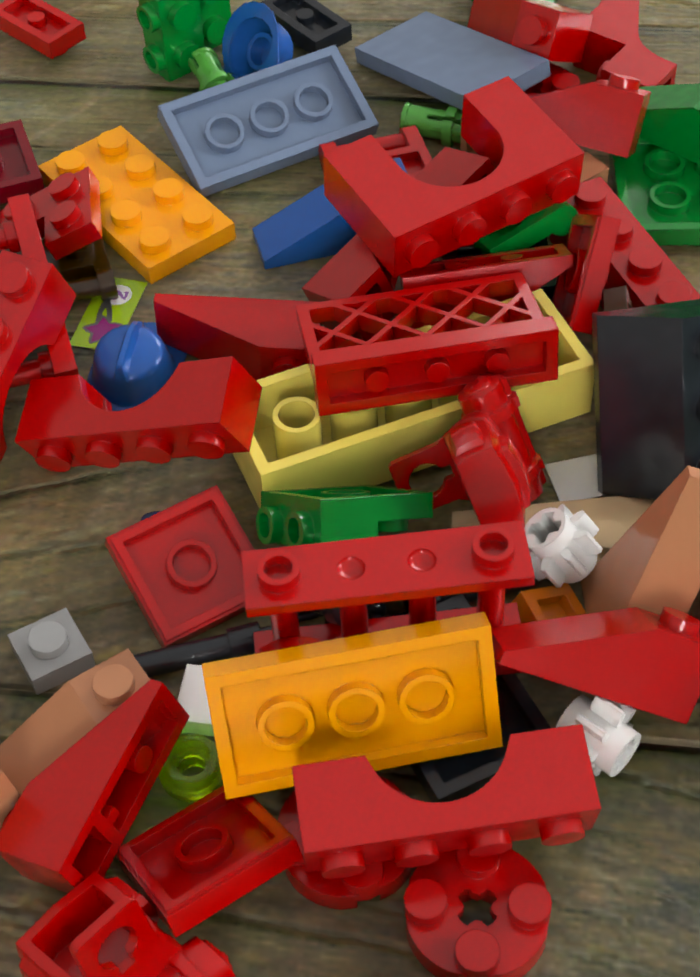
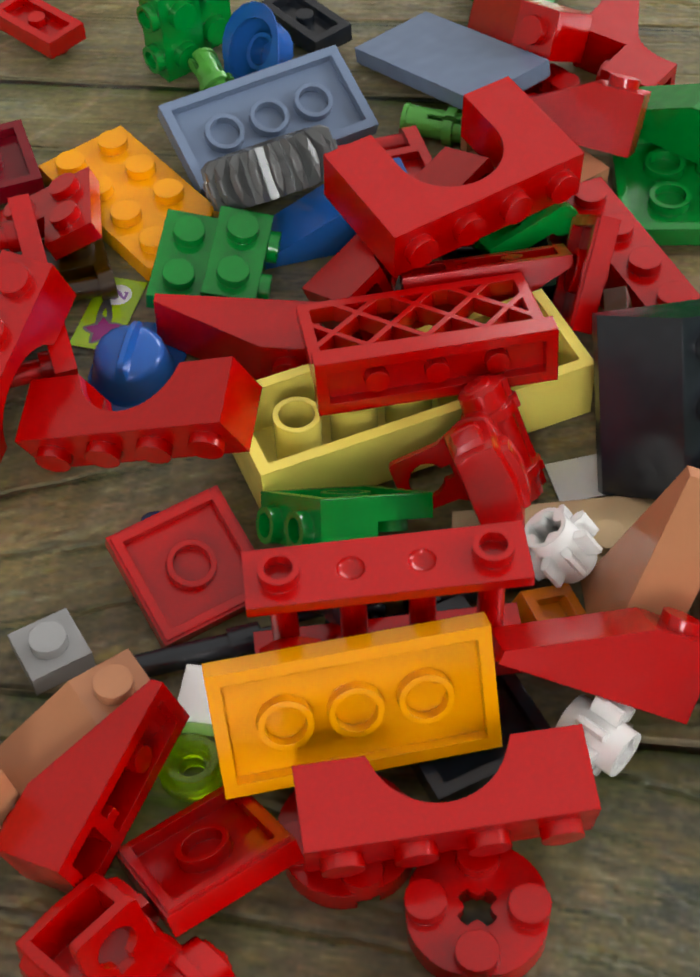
none -> green plate [146,205,282,308]
none -> dark grey gear [200,124,338,212]

